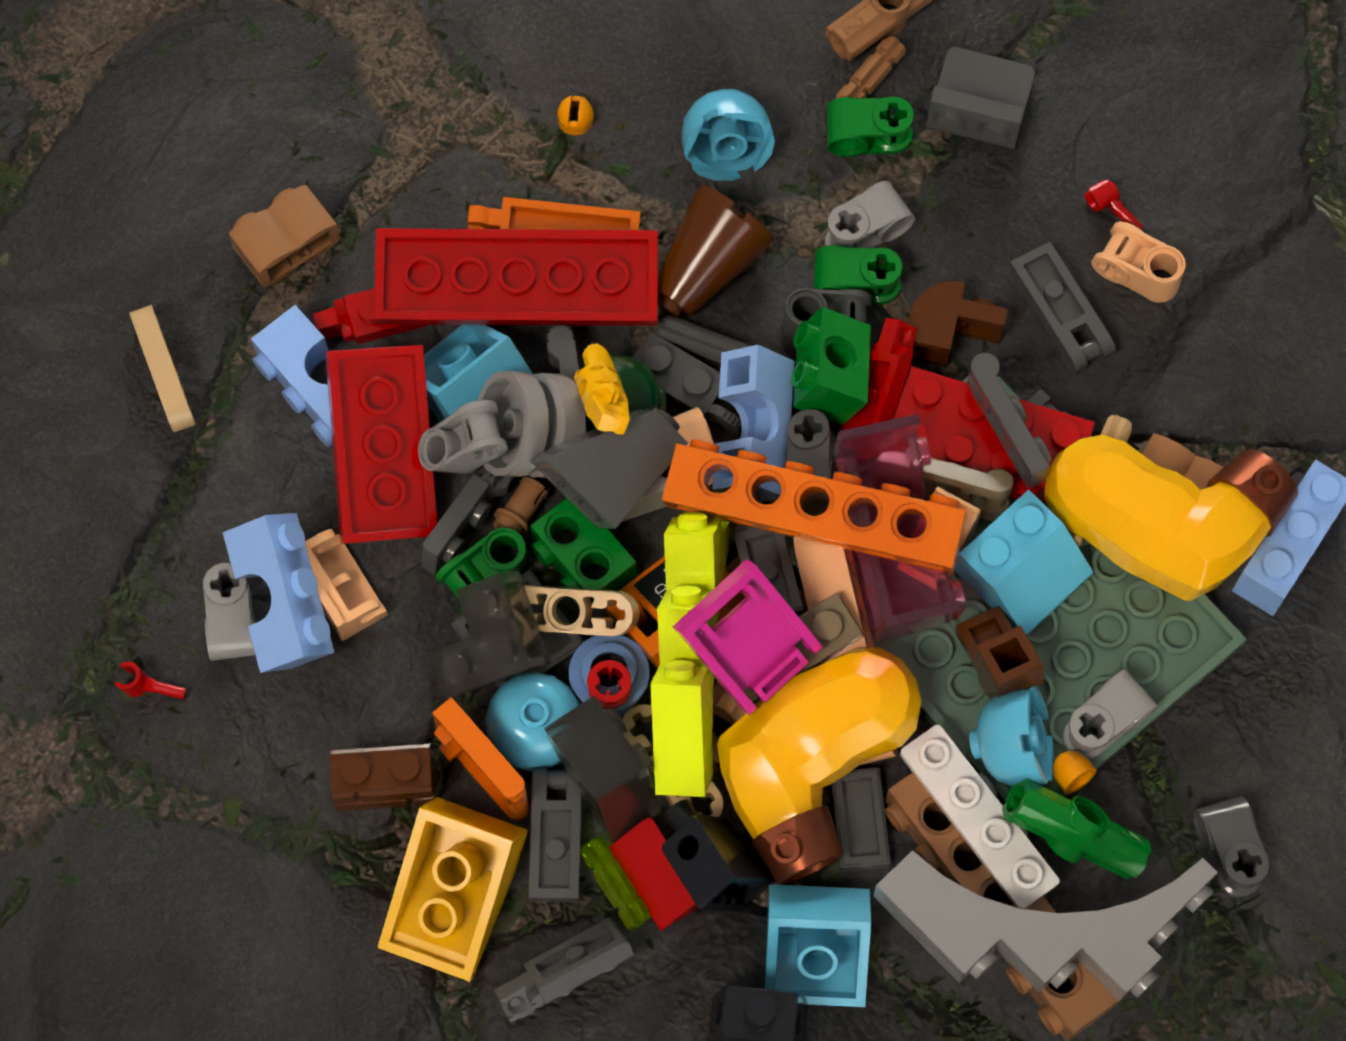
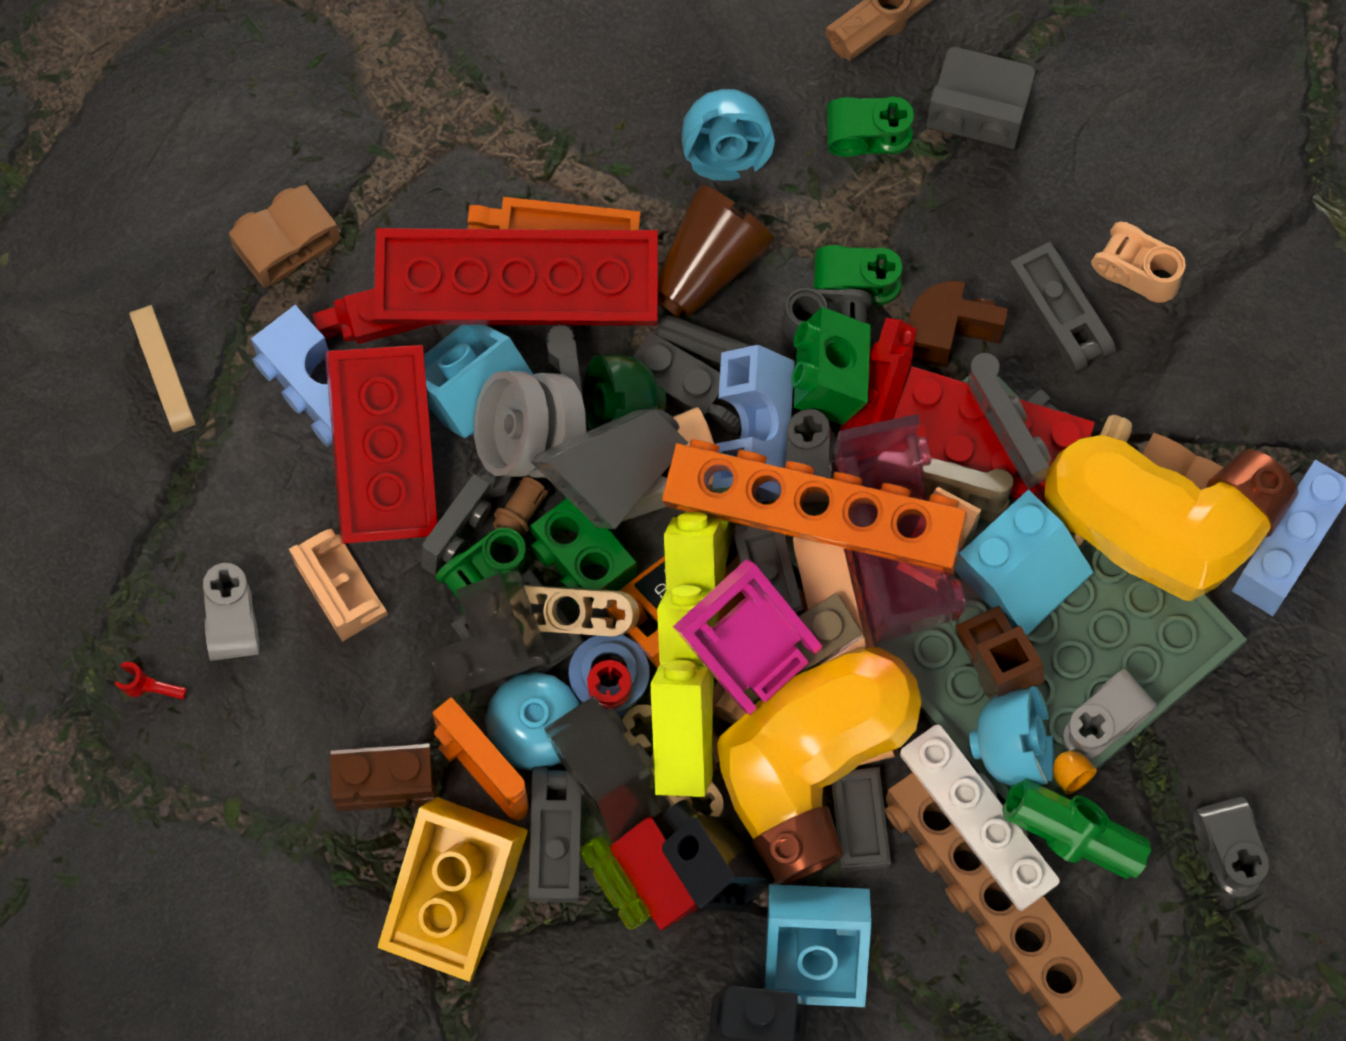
light blue arch [222,513,335,673] -> none
light grey piece [418,400,508,474] -> none
dark grey hinge [494,917,634,1022] -> none
light orange hinge [557,96,594,136] -> none
yellow hinge [574,343,630,435] -> none
light grey piece [825,181,915,248] -> none
medium nougat axle [836,36,906,99] -> none
light grey arch [873,850,1218,1002] -> none
red hand [1084,180,1144,230] -> none

